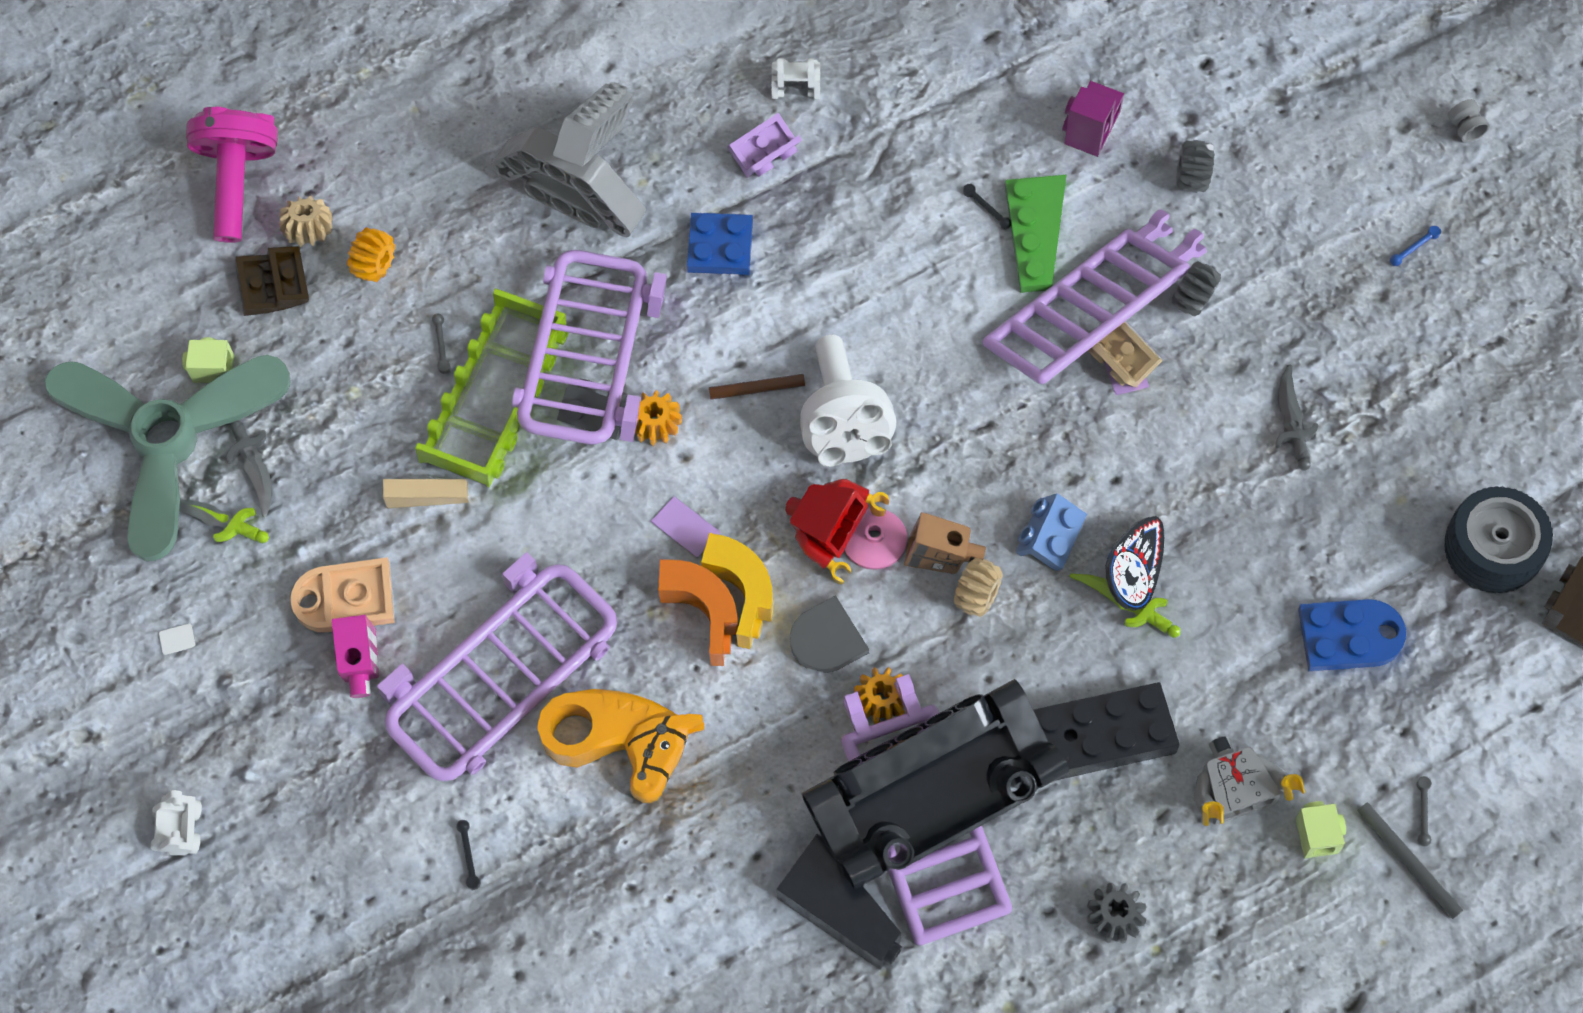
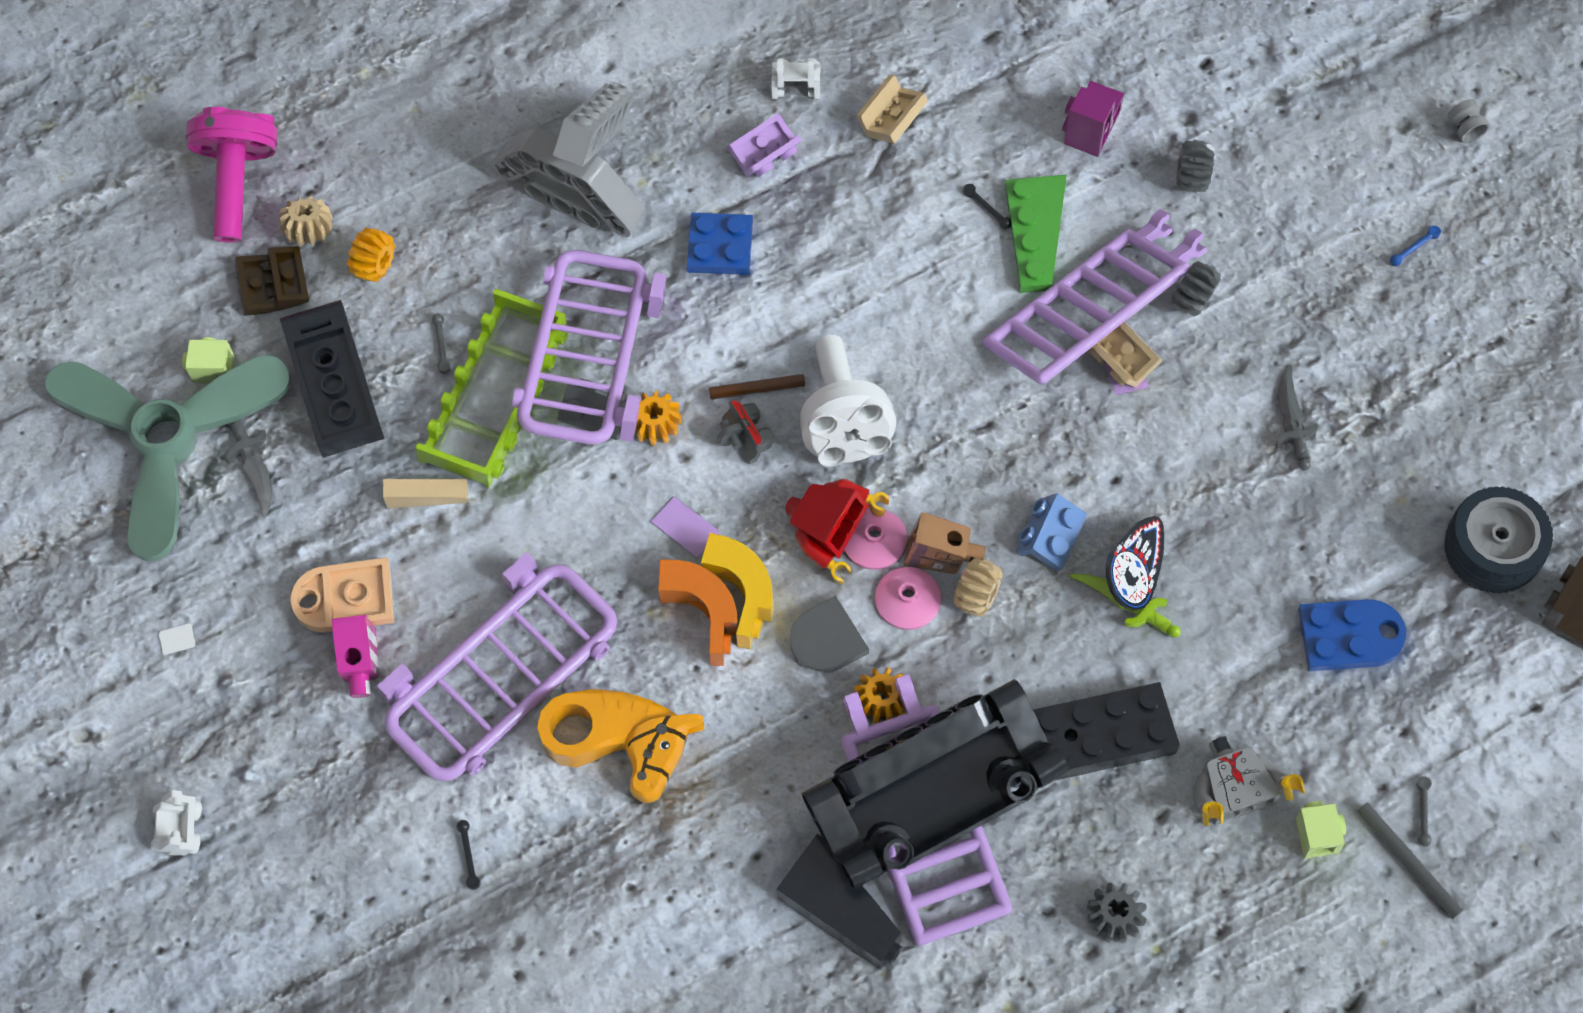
lime piece [179,500,269,544] -> none
none -> black hinge [280,300,385,458]
none -> dark grey hips [717,398,775,464]
none -> tan bracket [857,75,928,144]
none -> bright pink dish [875,567,941,630]

